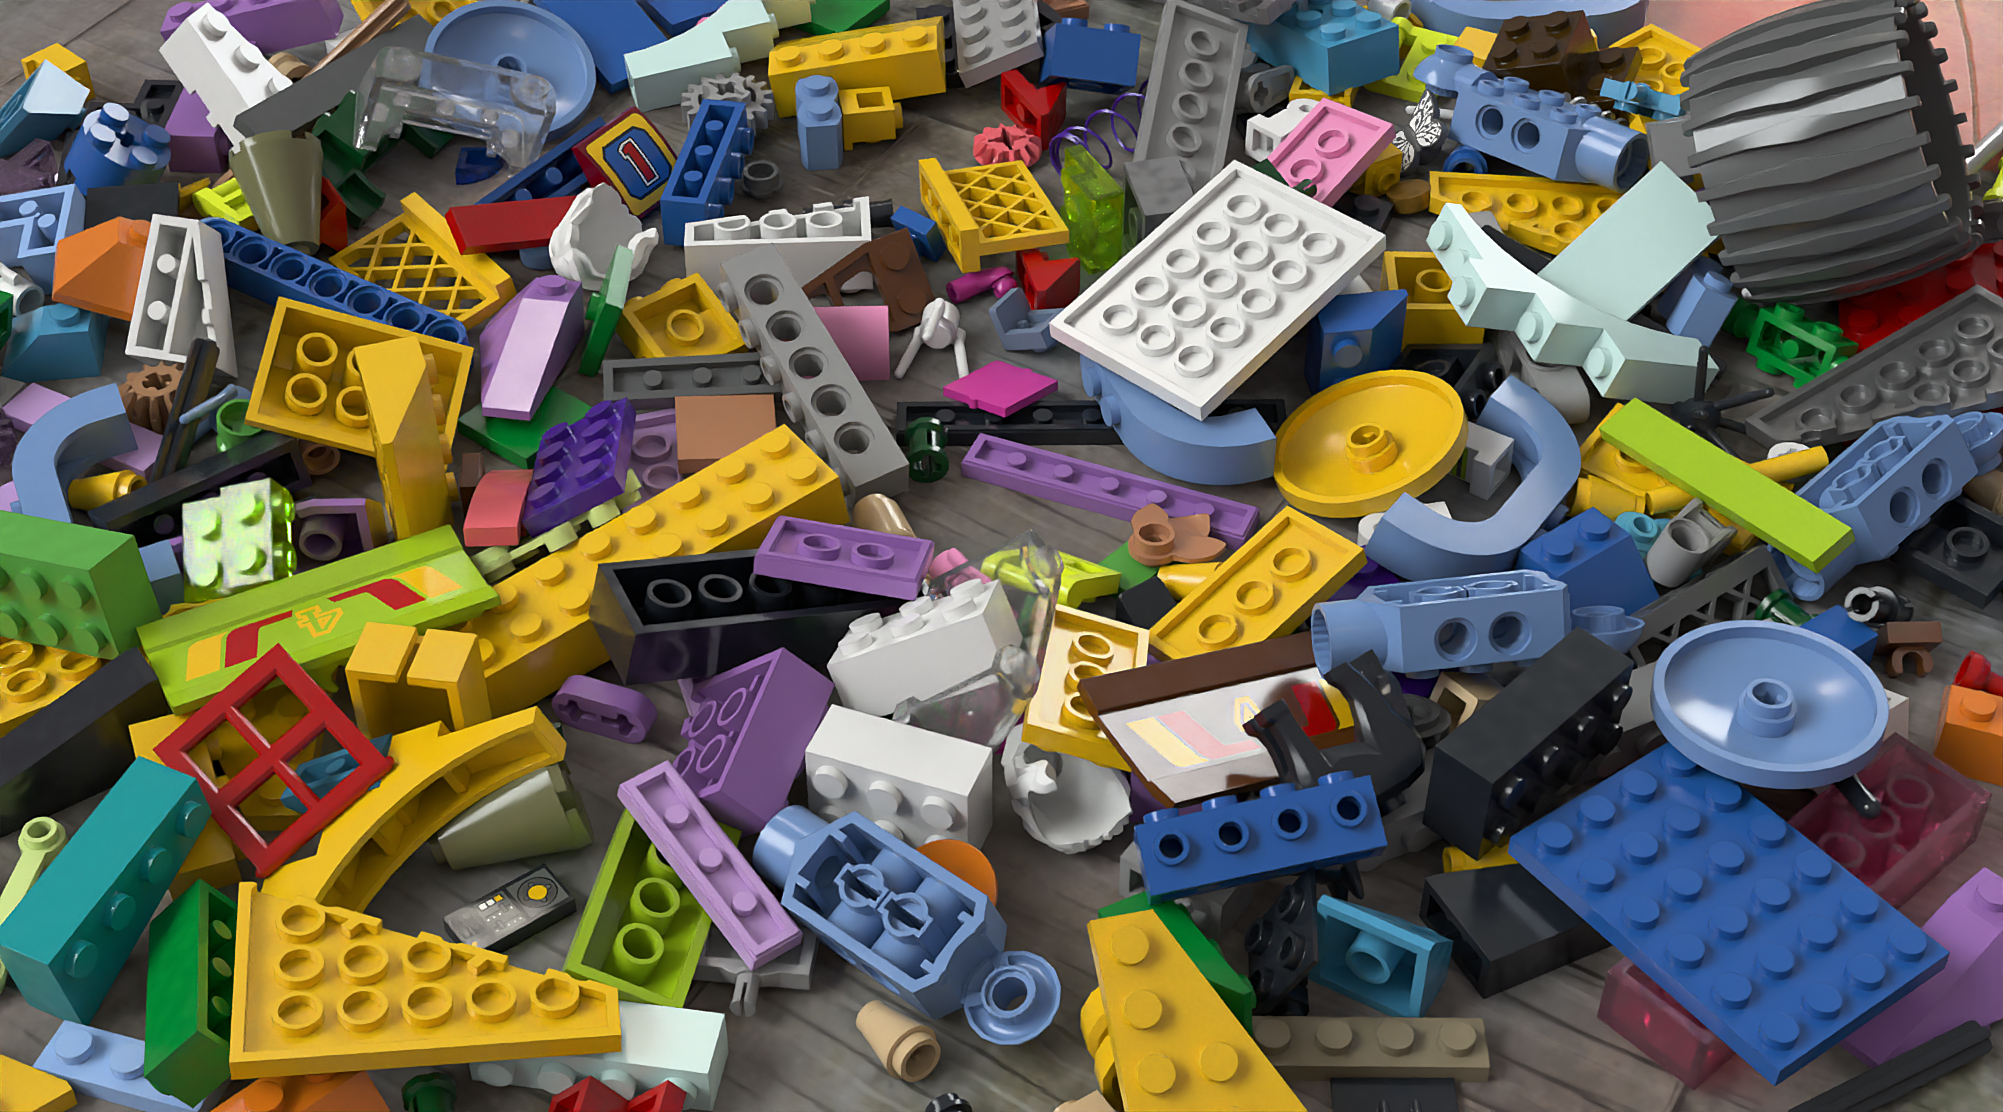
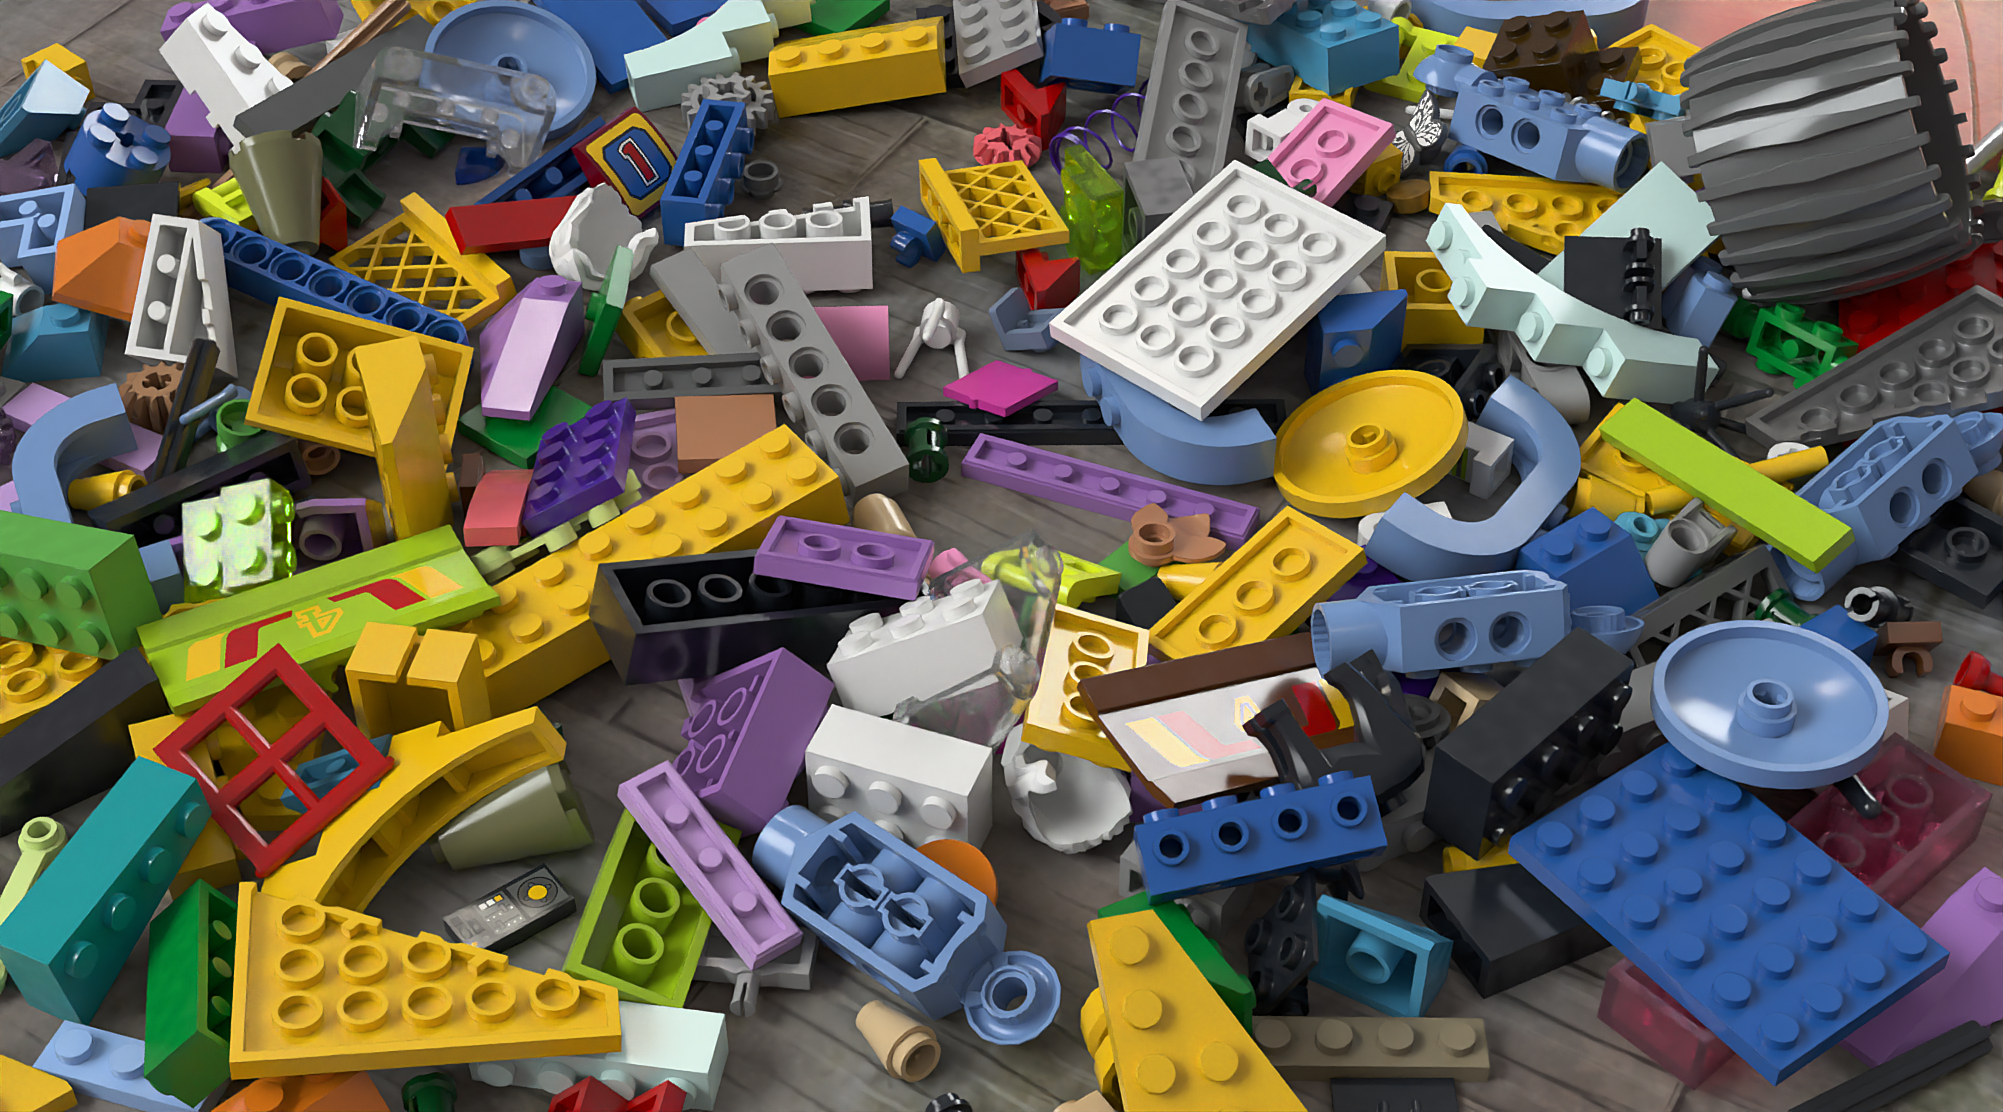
medium lavender beam [552,675,658,744] -> none
reddish brown plate [753,227,935,352] -> none
medium blue brick [795,75,843,171] -> none
yellow brick [838,86,903,151] -> none
dark pink arm [946,266,1018,304] -> none
none -> light grey tile [649,247,758,355]
none -> black hinge [1563,228,1662,331]

